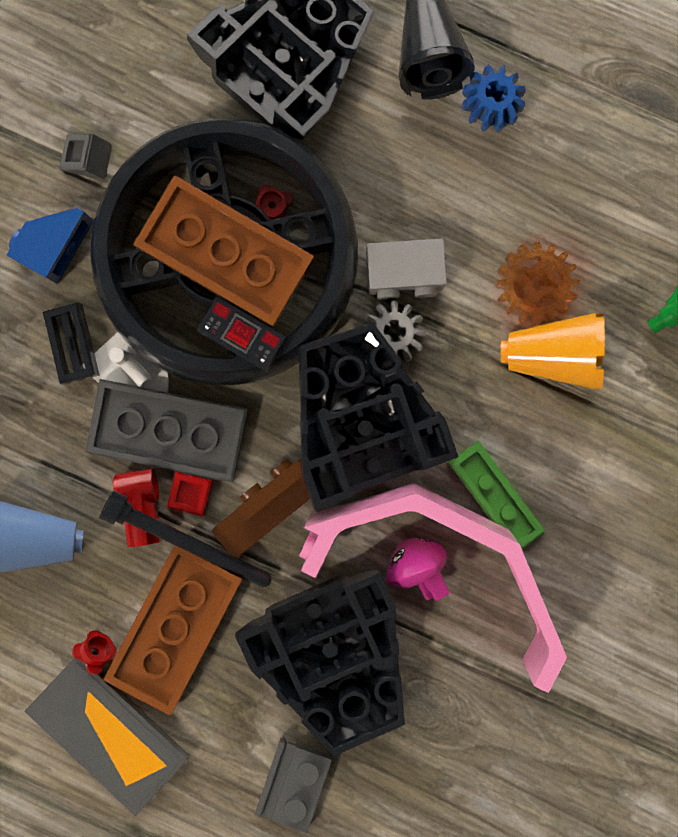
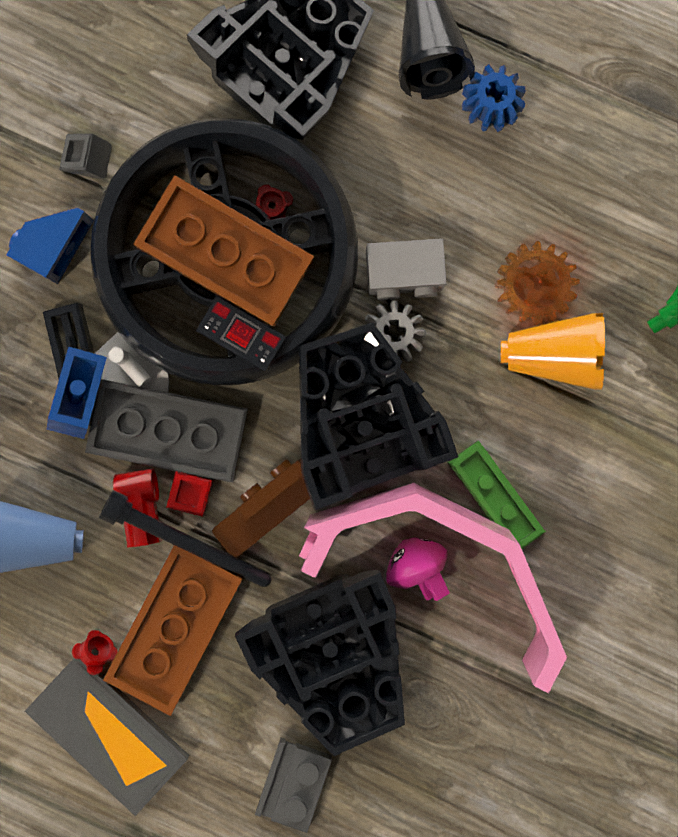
none -> blue slope [46,347,107,439]

